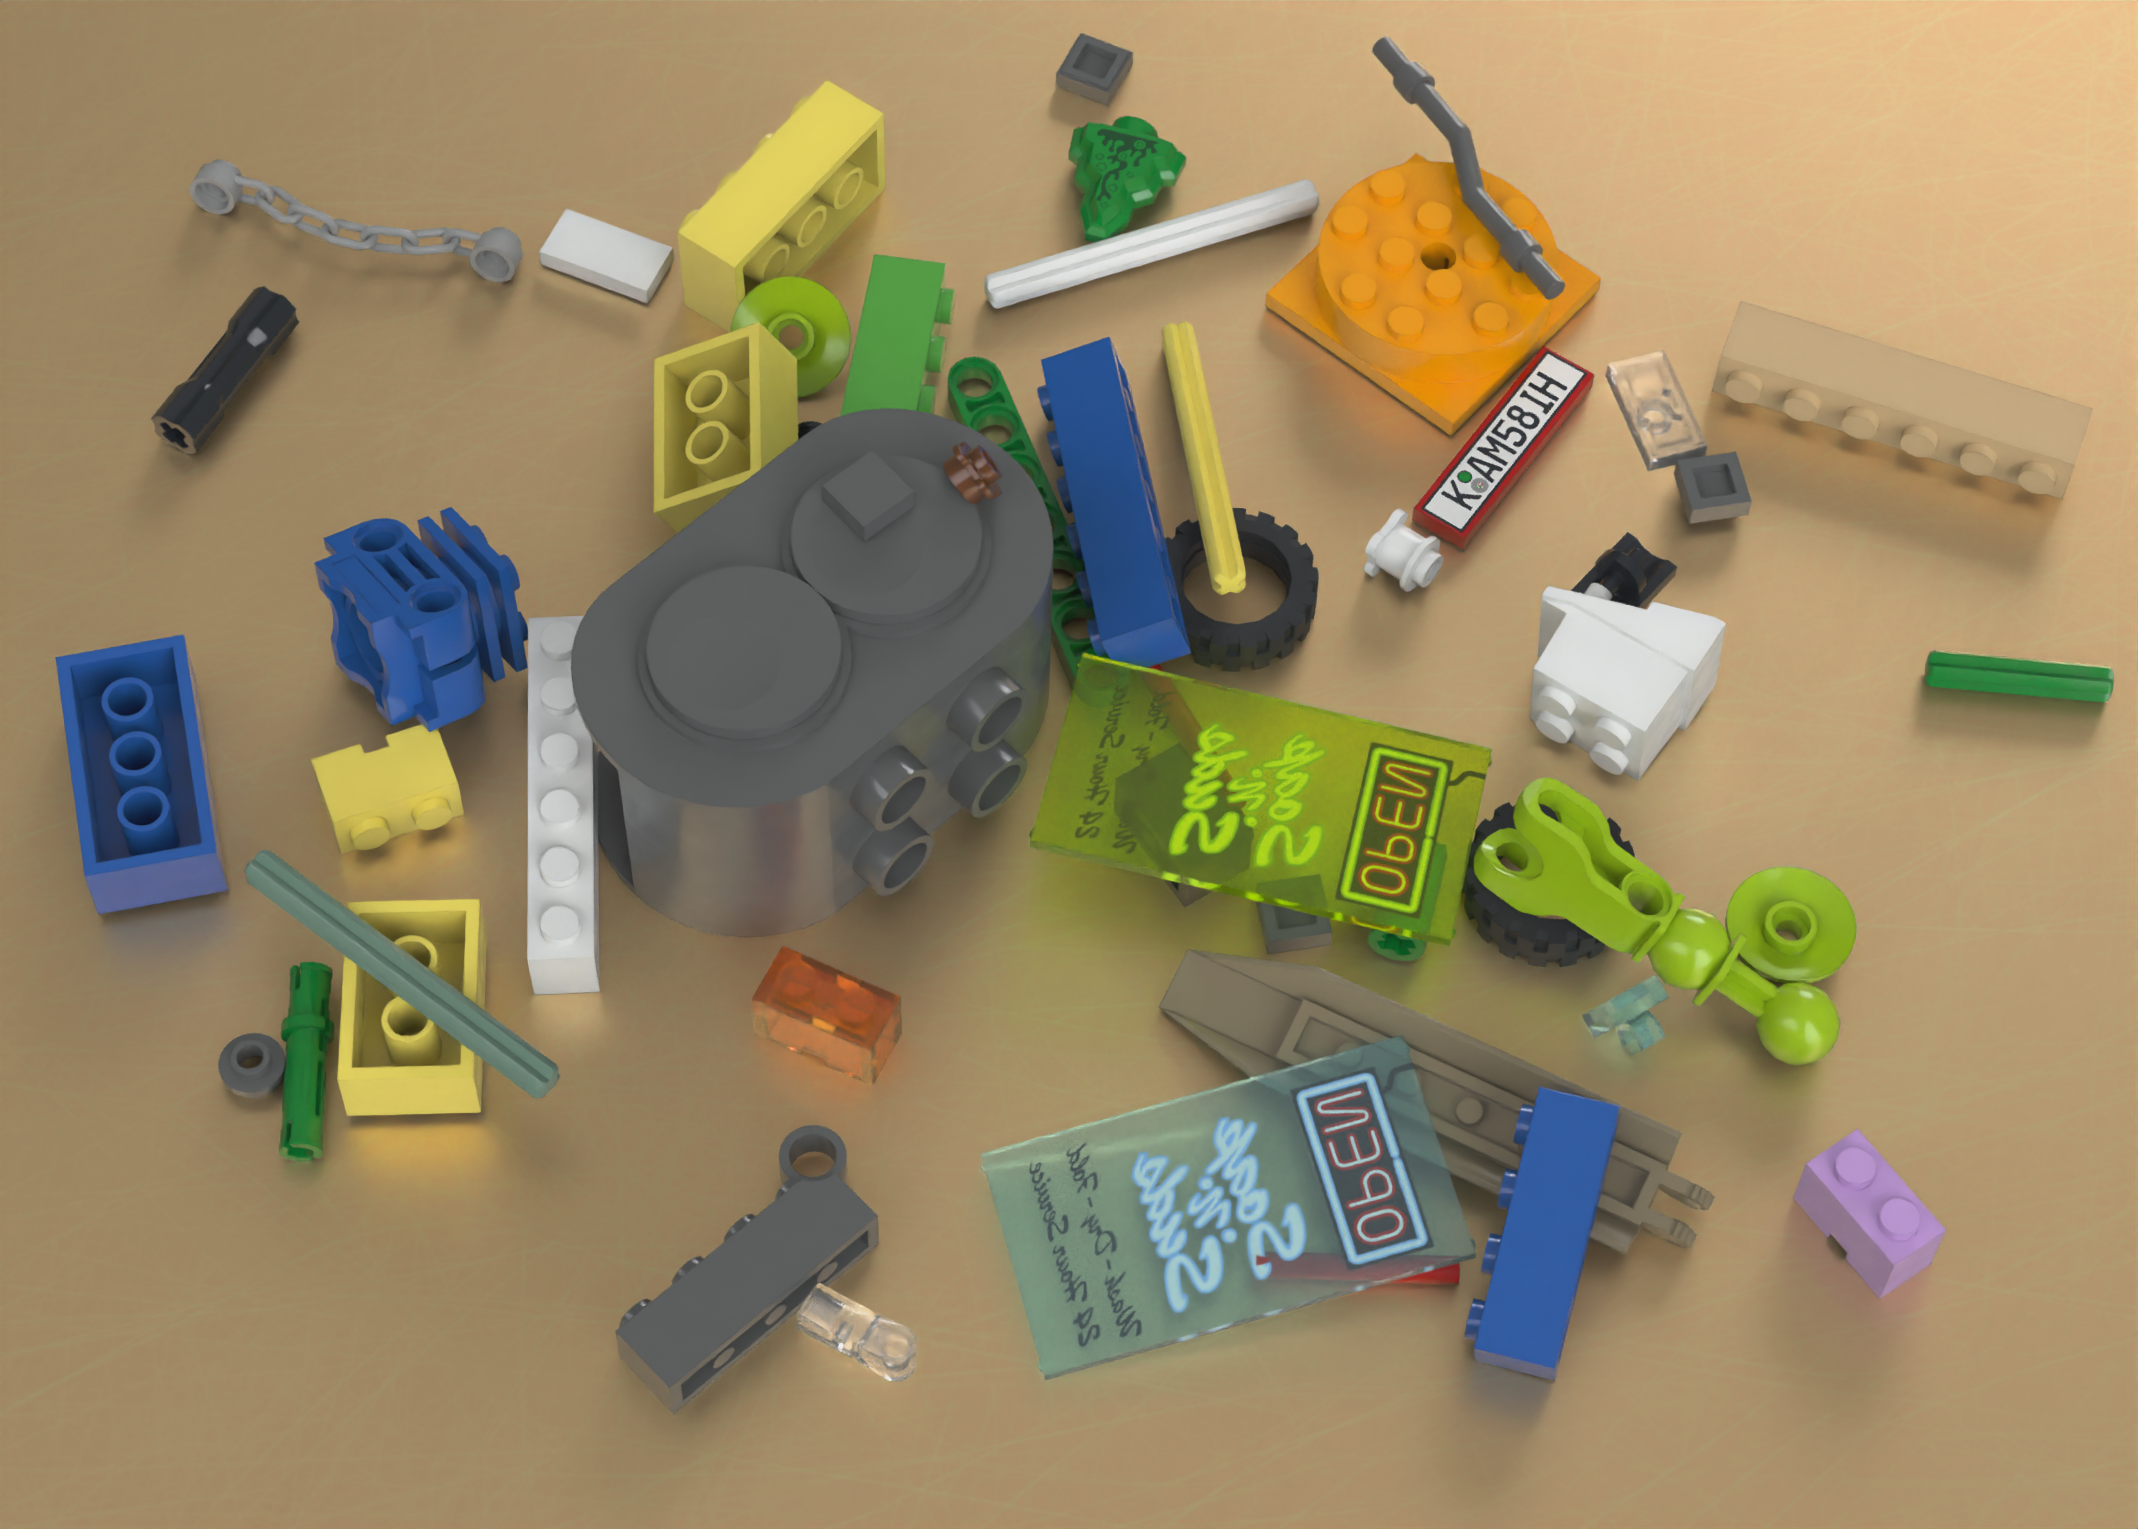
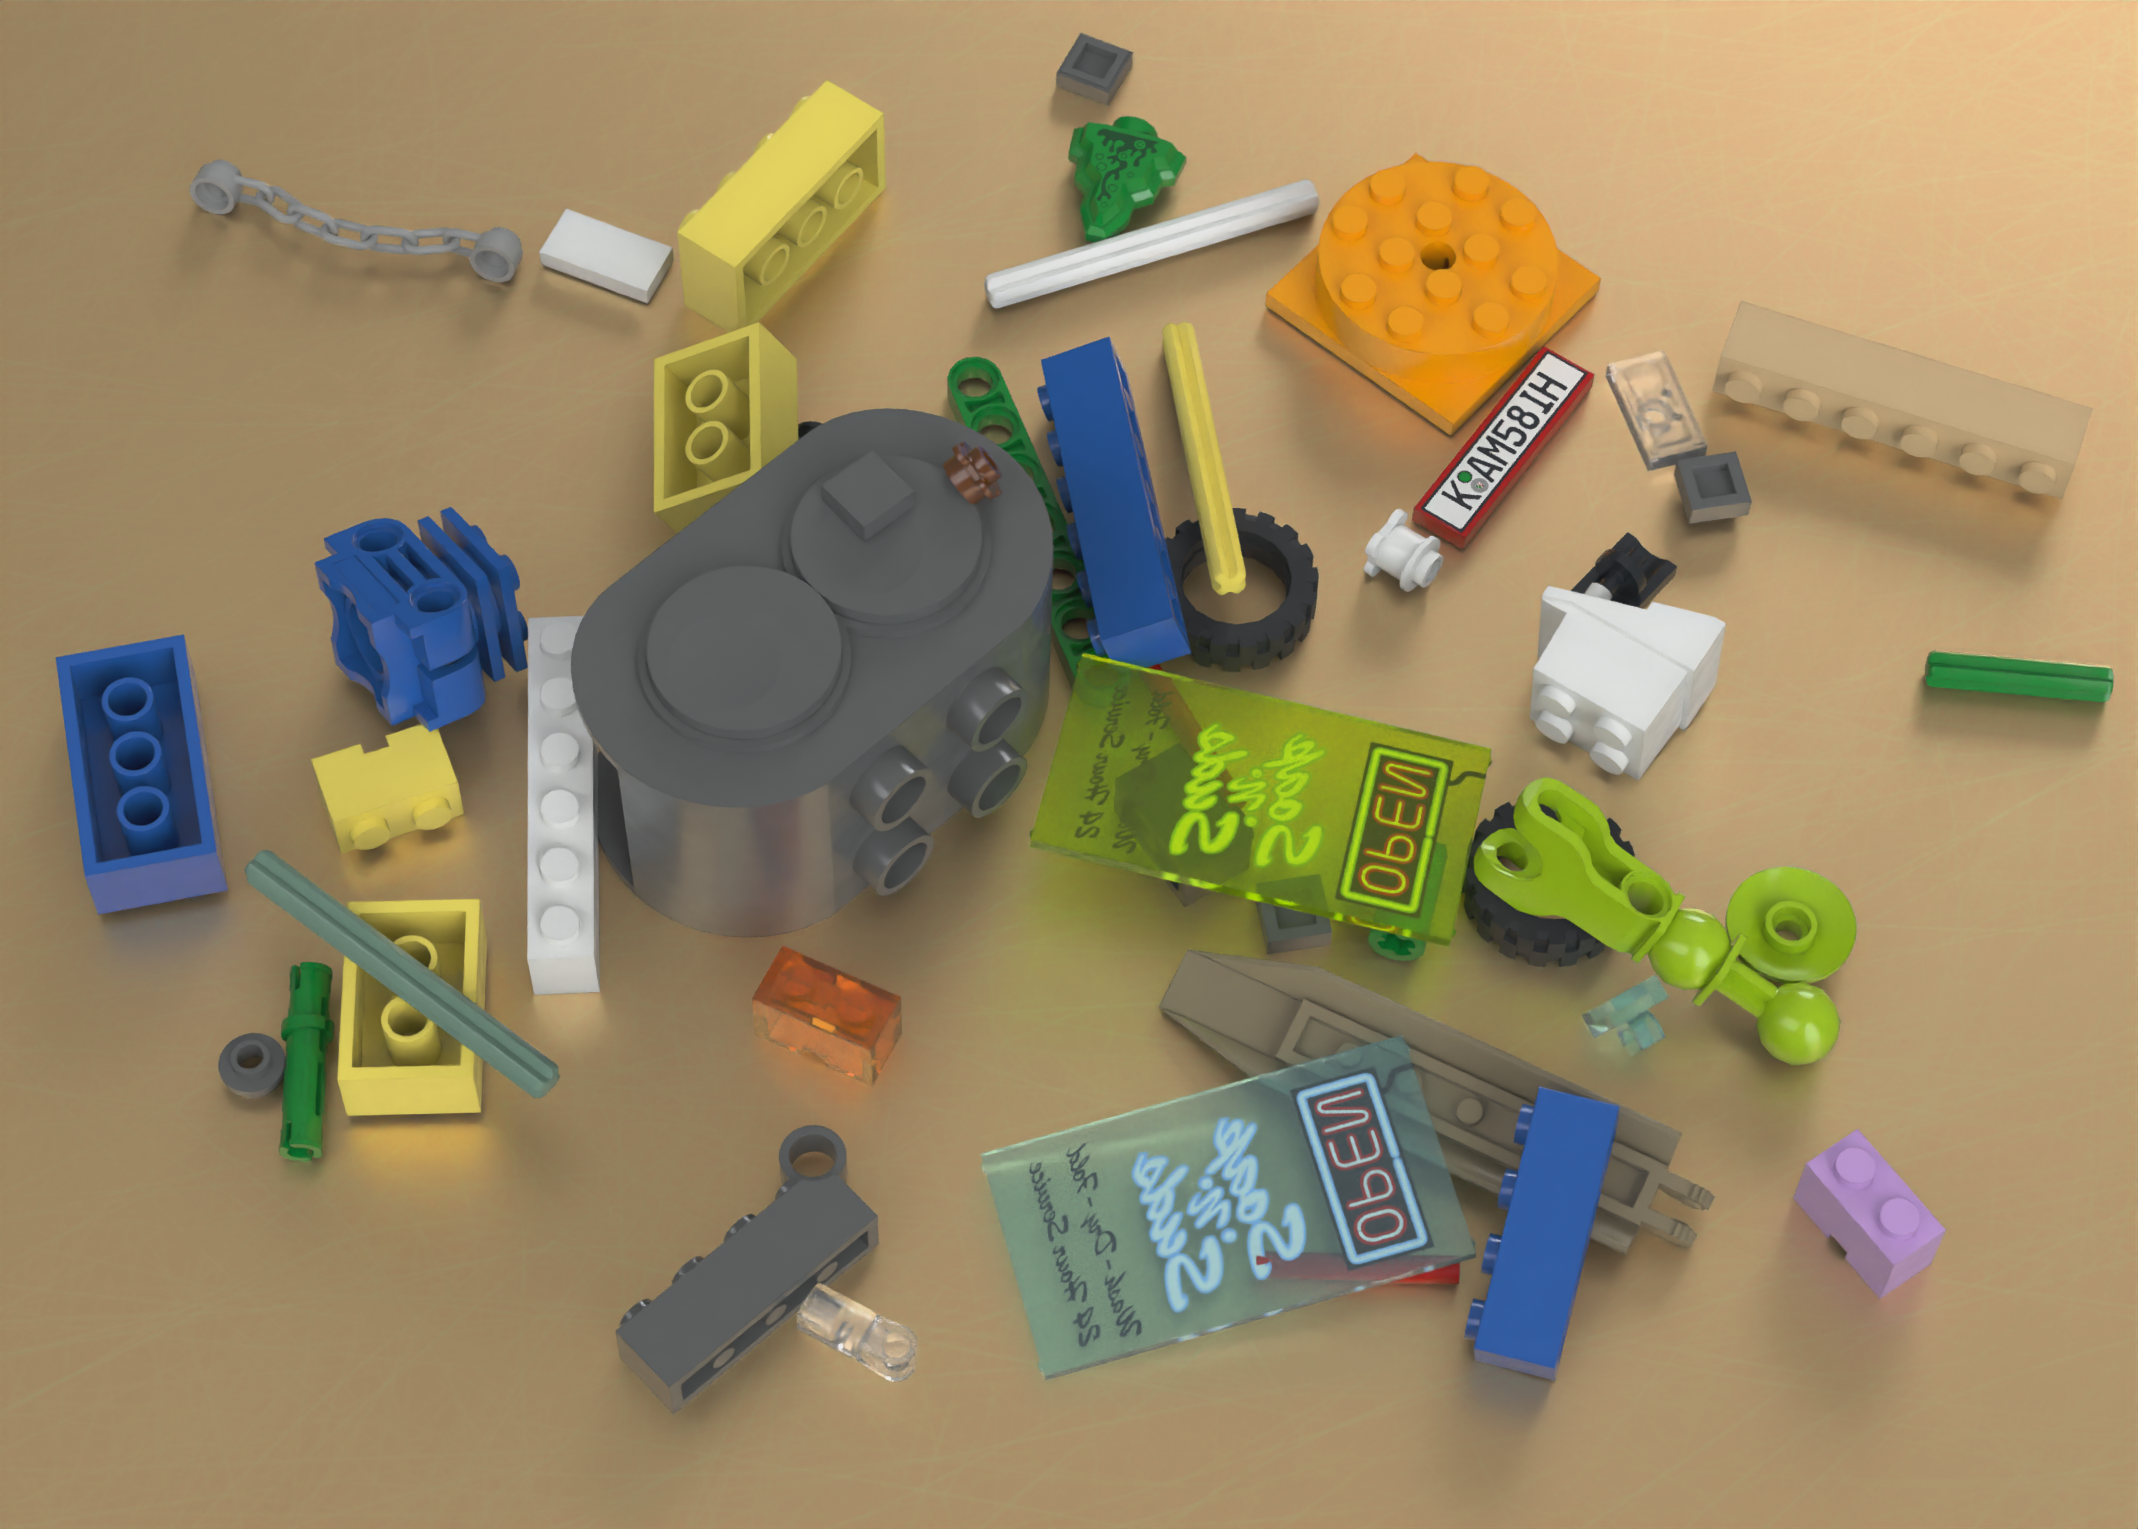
black axle [151,286,299,454] -> none
lime dish [730,276,851,397] -> none
bright green brick [840,254,956,416] -> none
dark grey bar [1372,37,1565,300] -> none

